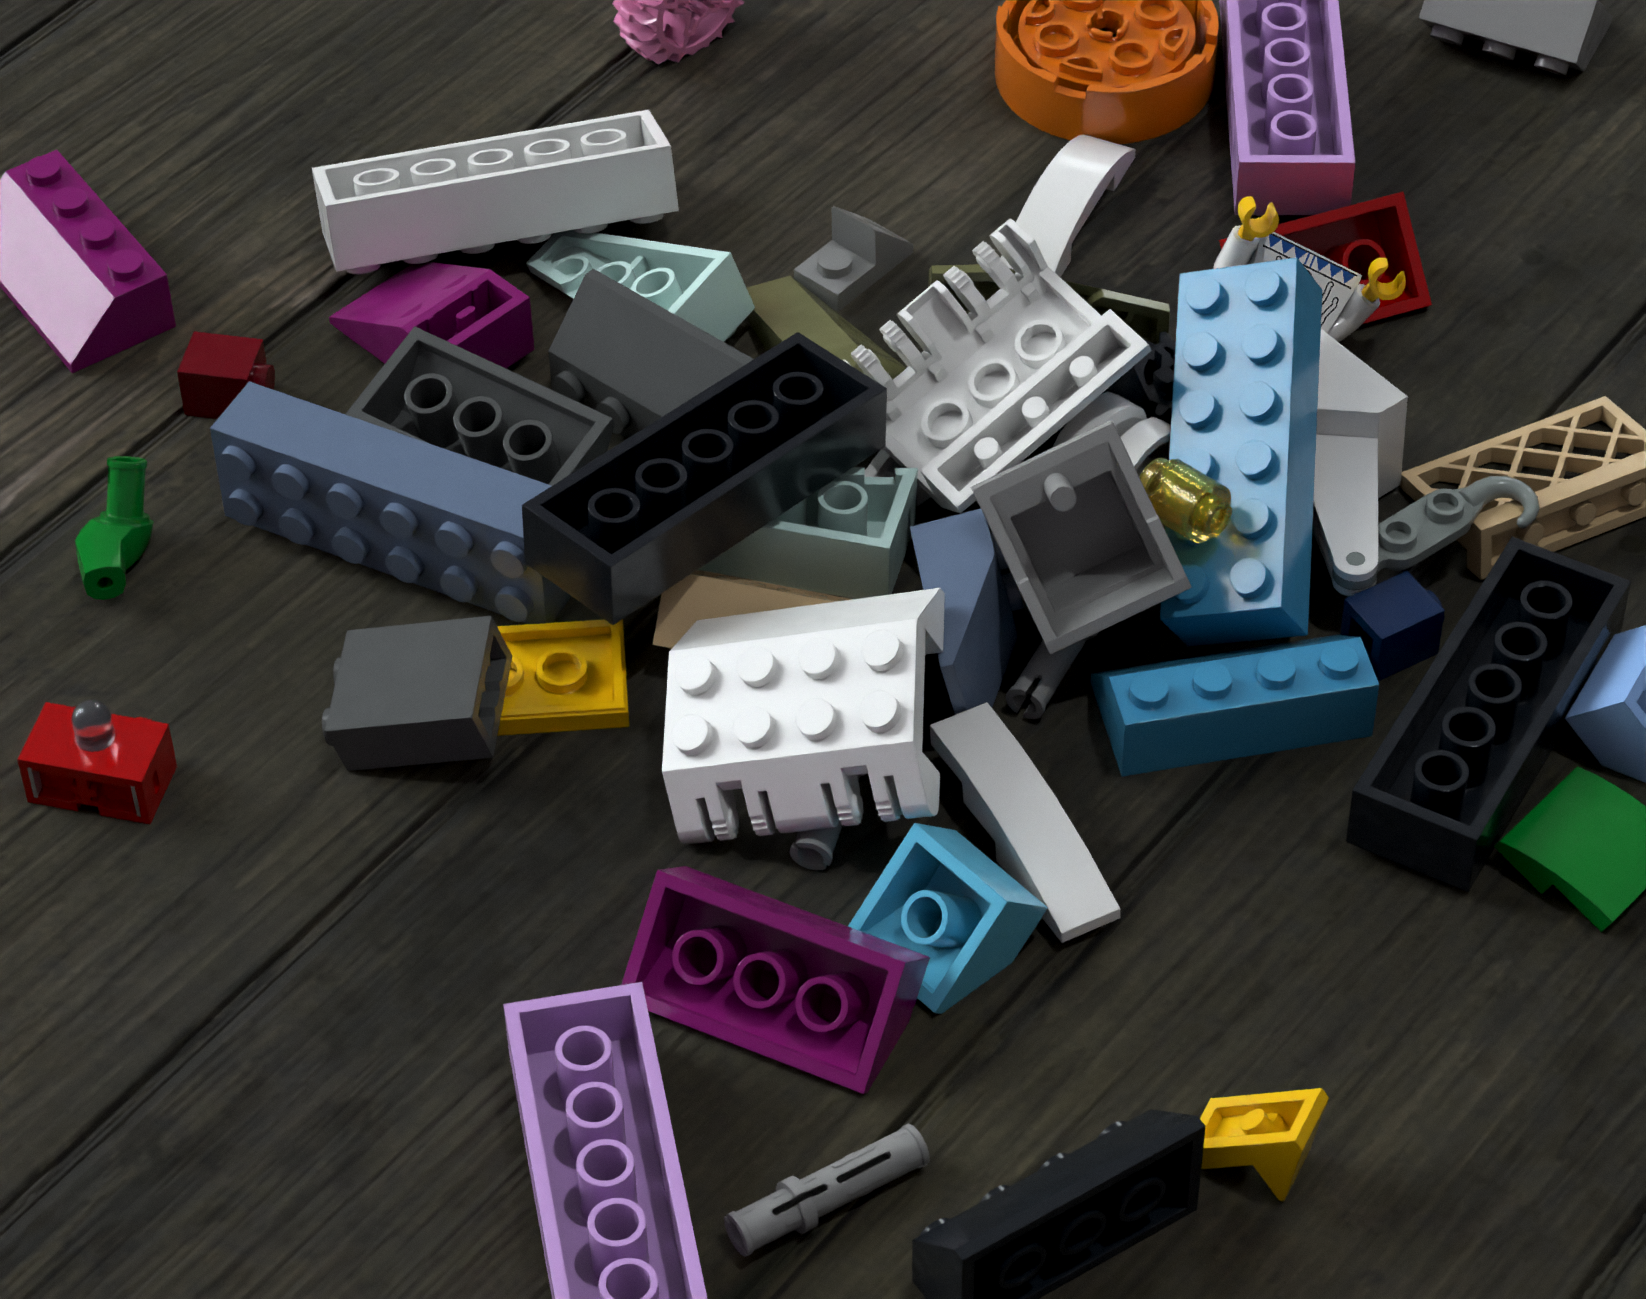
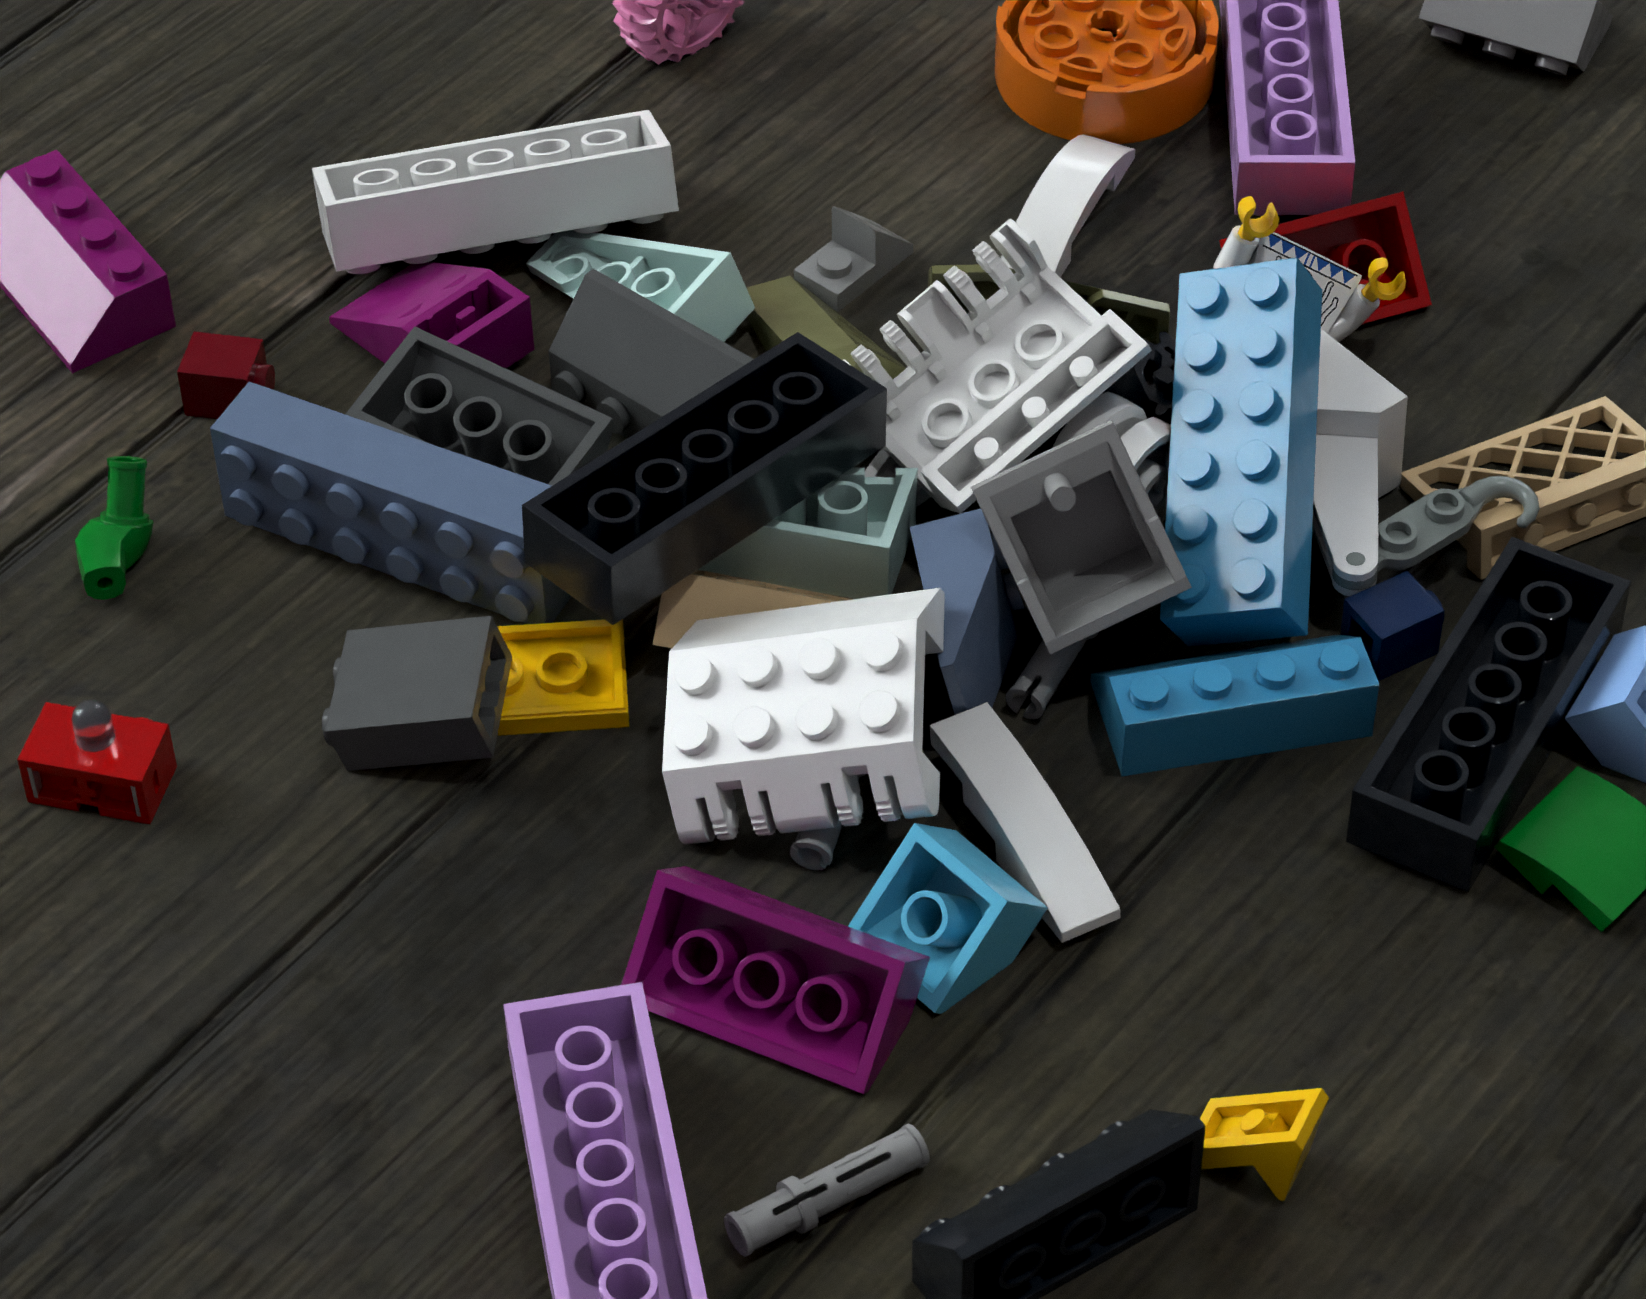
clear yellow brick [1139,458,1232,543] -> none

